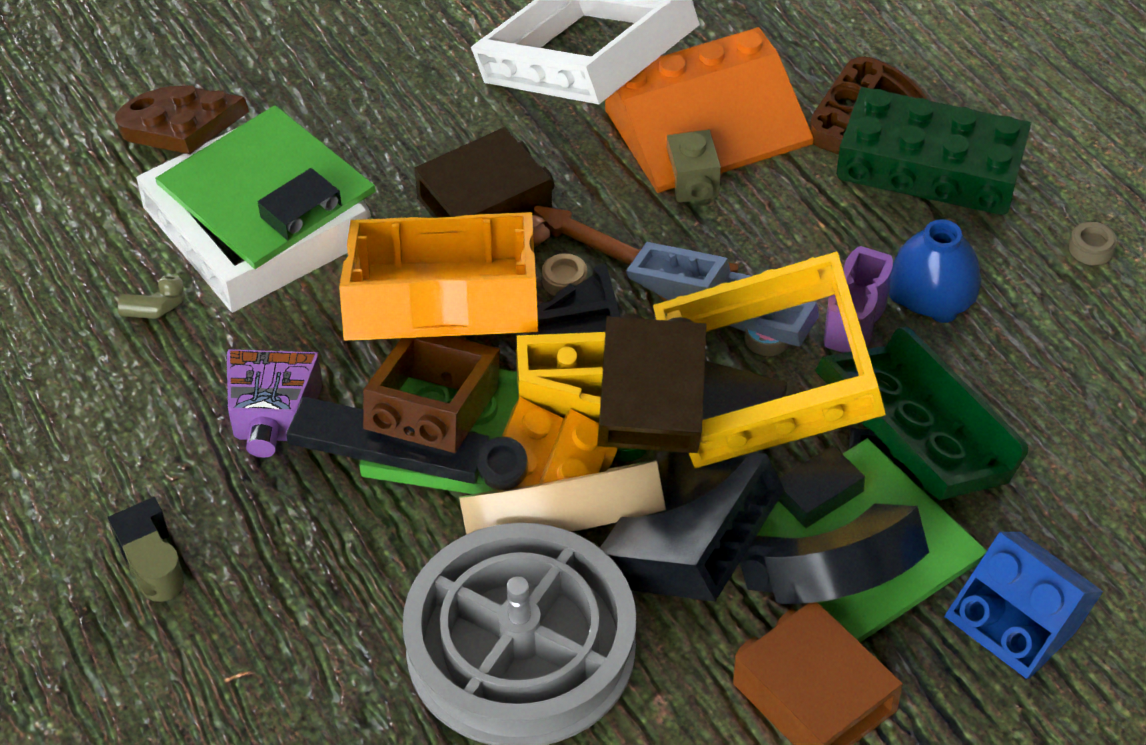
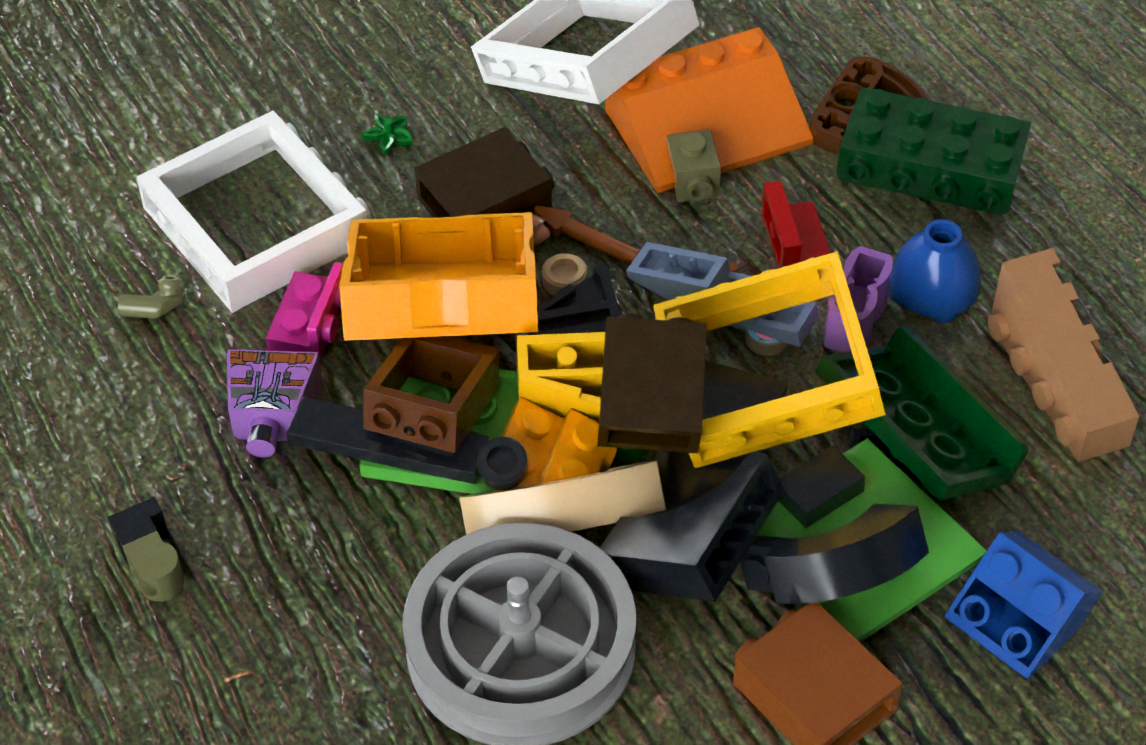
reddish brown plate [115,85,249,154] -> none
bright green piece [155,105,376,269] -> none
dark tan tile [1069,222,1117,265] -> none
none -> dark pink bracket [265,262,343,360]
none -> green plant [362,113,413,156]
none -> red panel [761,181,830,268]
none -> medium nougat wedge [988,248,1139,462]

